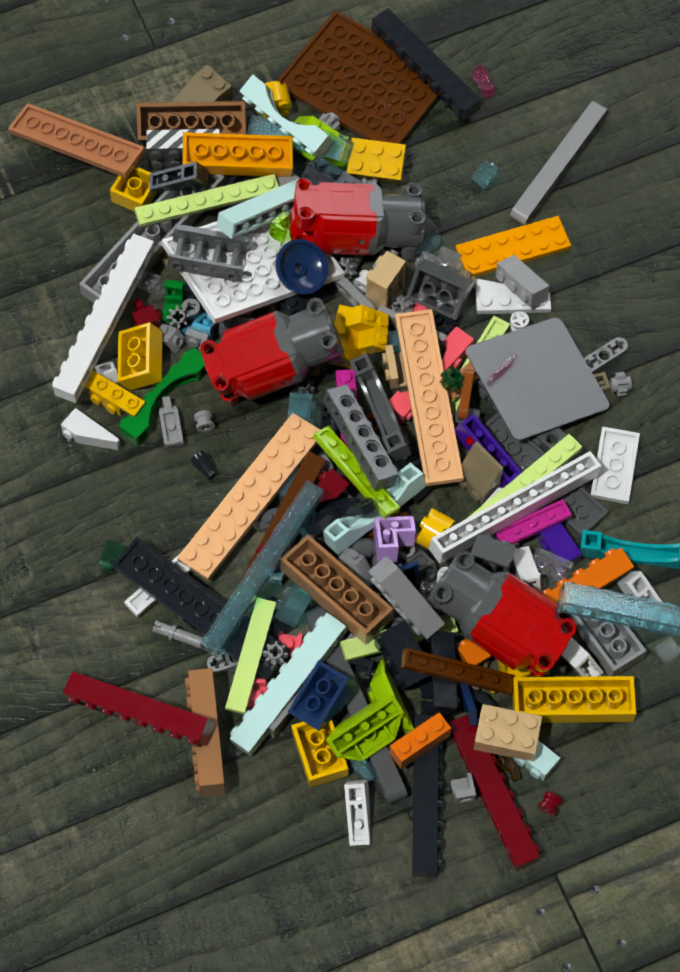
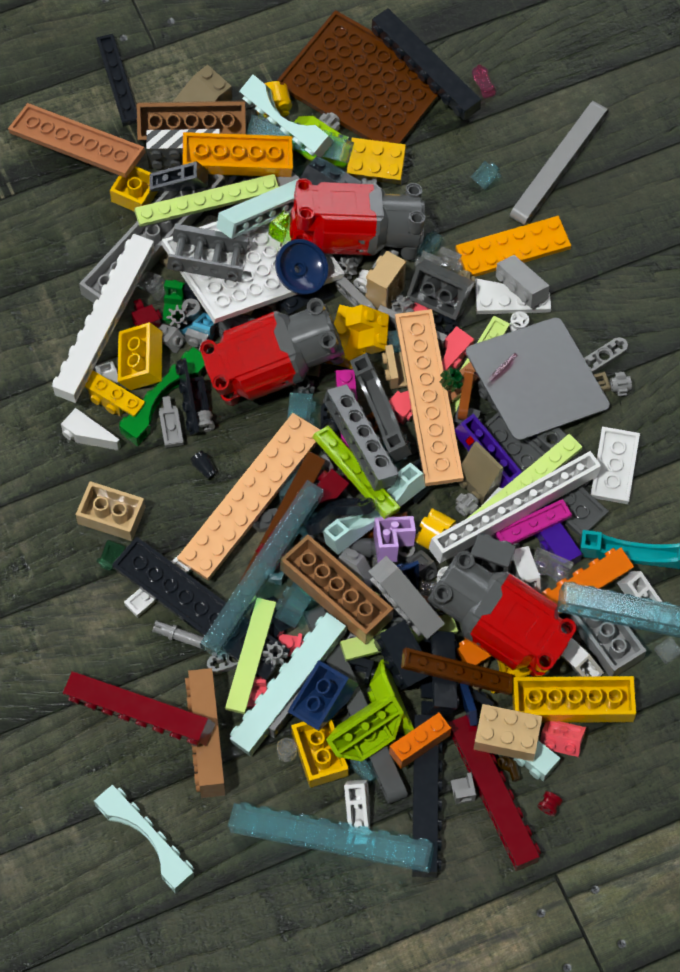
none -> tan brick [76,481,146,541]
none -> light aqua arch [94,785,194,894]
none -> black tile [96,34,137,127]
none -> black bracket [175,358,210,435]
none -> clear light blue brick [228,802,434,873]
none -> clear wheel [277,738,297,762]
none -> light grey gear [455,493,479,516]
none -> coral bracket [540,721,586,757]

